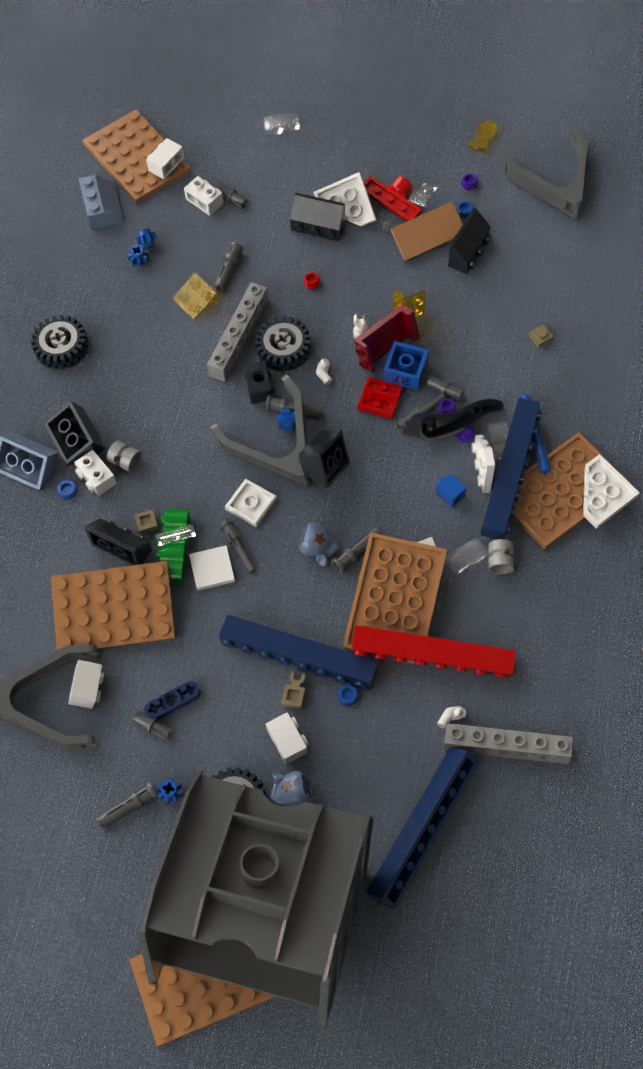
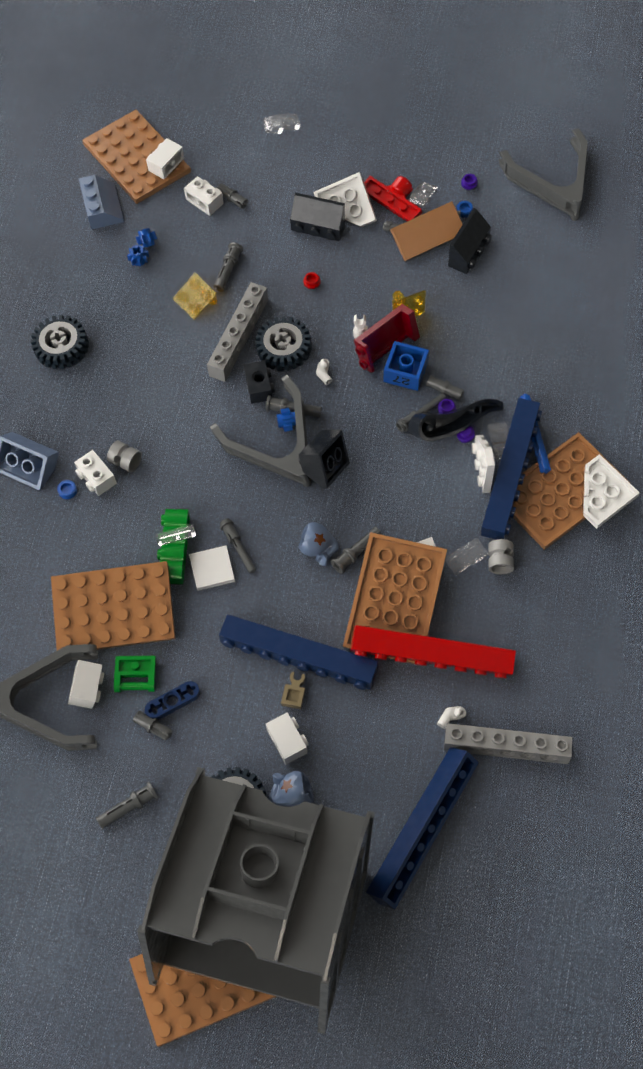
black slope [44,401,105,466] -> none
black slope [84,518,152,565] -> none
dark tan plate [135,510,158,534] -> none
blue gear [157,777,183,805] -> none
white tile [225,479,277,527] -> none
blue tile [338,685,358,706] -> none
red slope [357,377,403,420] -> none
blue brick [436,473,467,508] -> none
clear yellow piece [467,120,497,152] -> none
dark tan plate [528,324,554,348] -> none
none -> green plate [114,656,157,693]

